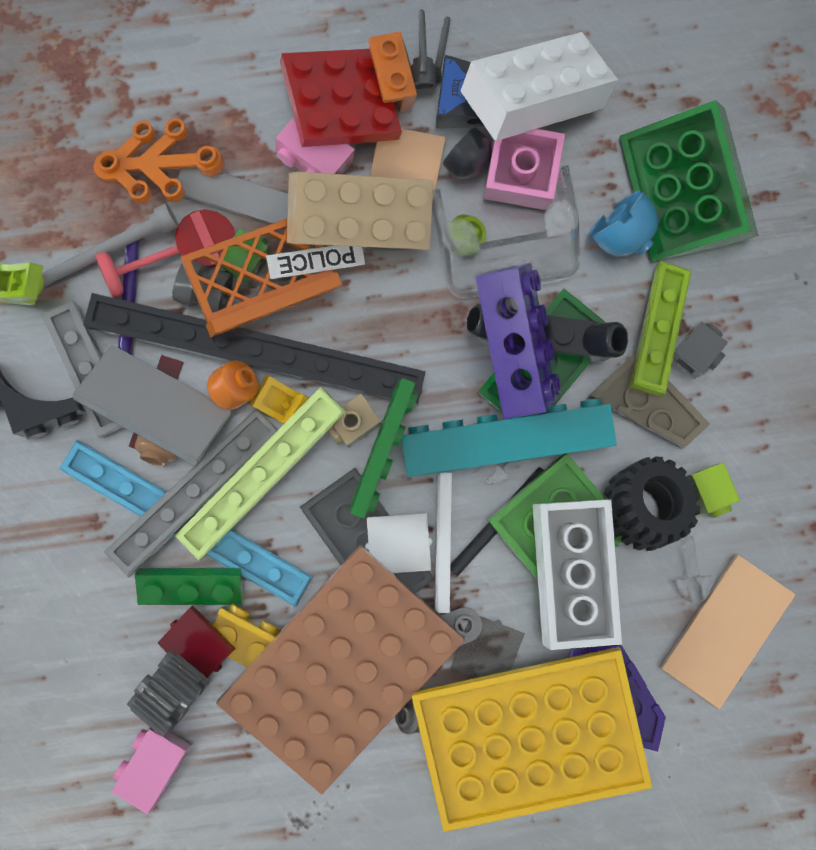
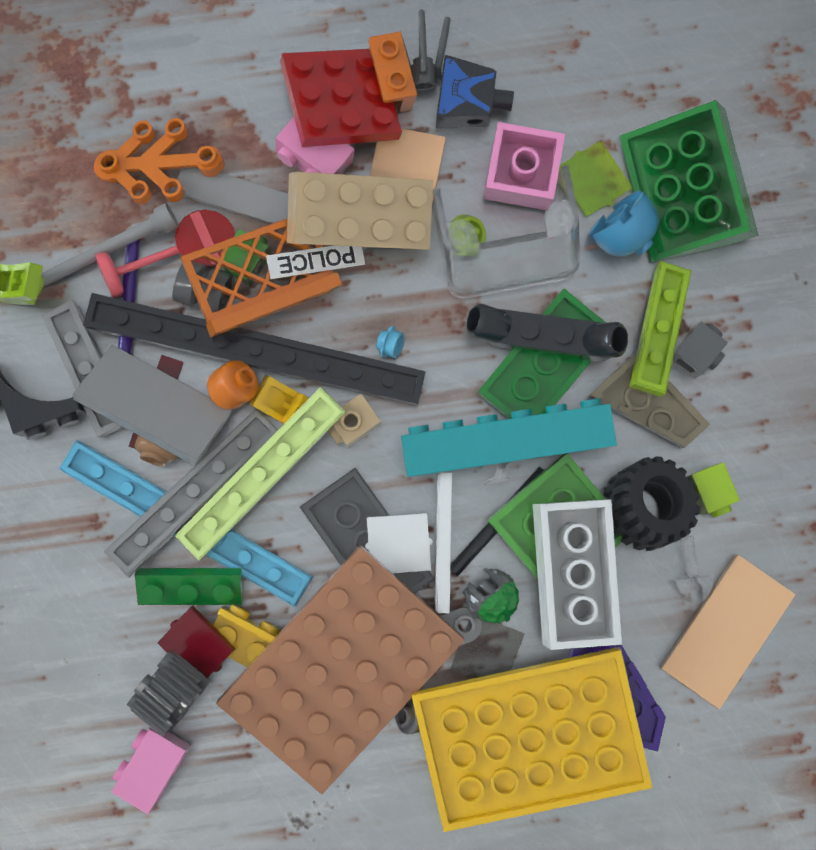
green plate [349,378,418,519] -> none
black hair [443,128,492,179] -> none
white brick [461,32,618,141] -> none
dark purple brick [475,263,561,419] -> none
none -> medium azure plate [376,326,405,359]
none -> piece [463,568,519,624]
none -> clear neon green piece [558,140,633,218]

